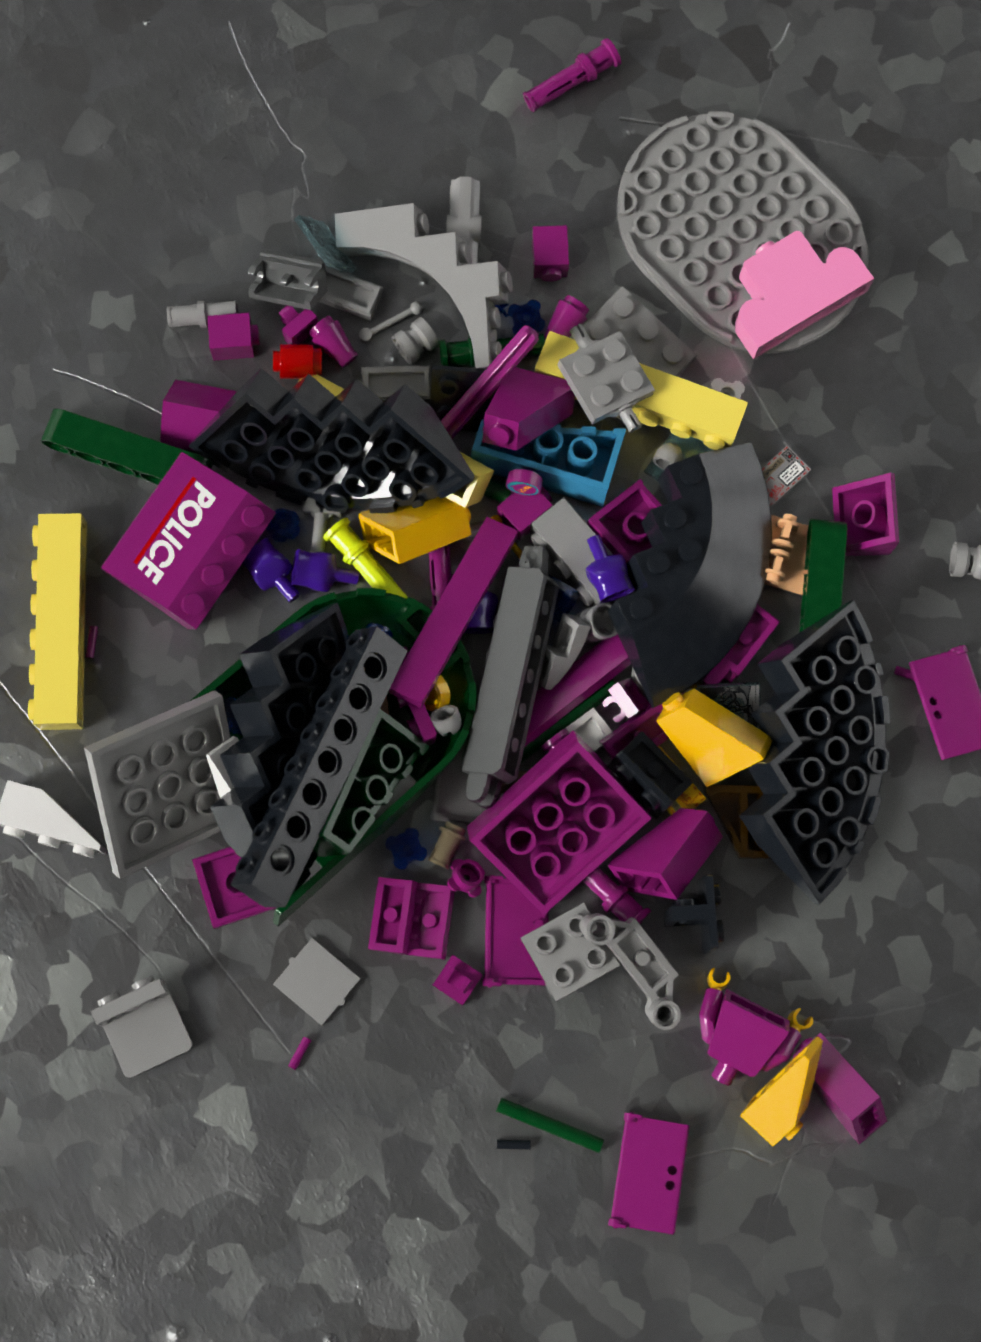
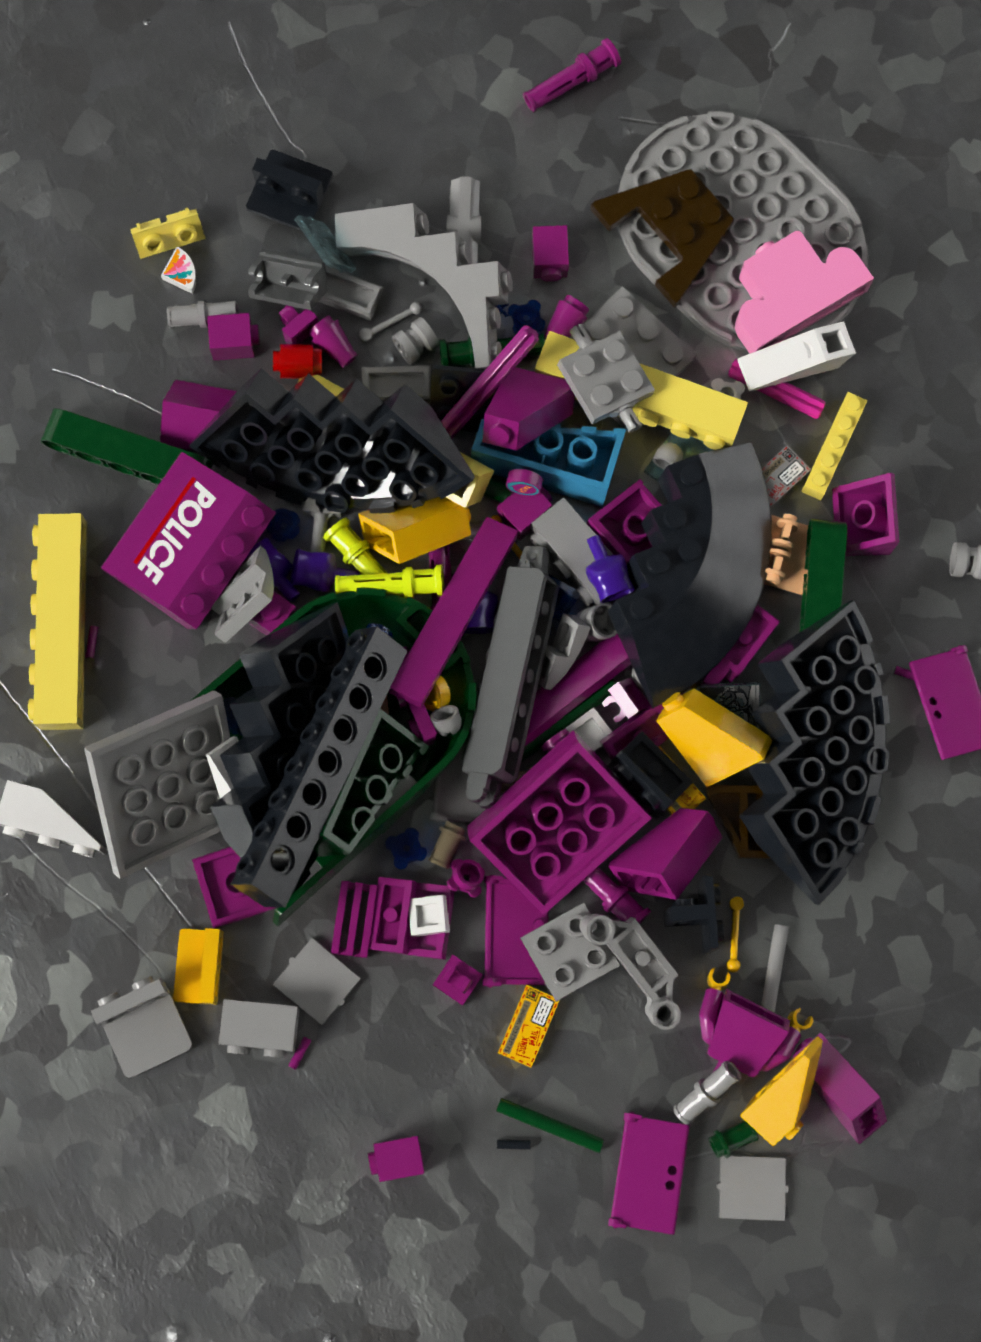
none -> light yellow hinge [131,208,206,259]
none -> tile [161,247,196,294]
none -> yellow panel [173,928,224,1005]
none -> light grey slope [211,546,274,643]
none -> light grey brick [218,999,300,1058]
none -> black bracket [246,149,333,231]
none -> magenta brick [249,591,297,636]
none -> magenta tile [331,880,378,959]
none -> neon yellow pin [335,564,444,598]
none -> magenta brick [368,1135,425,1182]
none -> white tile [409,895,450,937]
none -> tile [498,985,560,1068]
none -> dark brown wing [590,169,734,308]
none -> light grey pin [673,1061,742,1125]
none -> dark green pin [708,1121,759,1159]
none -> light grey piece [716,1156,789,1221]
none -> yellow hinge [726,896,744,973]
none -> dark pink axle [728,358,826,419]
none -> white slope [737,321,856,392]
none -> light grey bar [761,924,789,1013]
none -> light yellow piece [801,392,868,501]

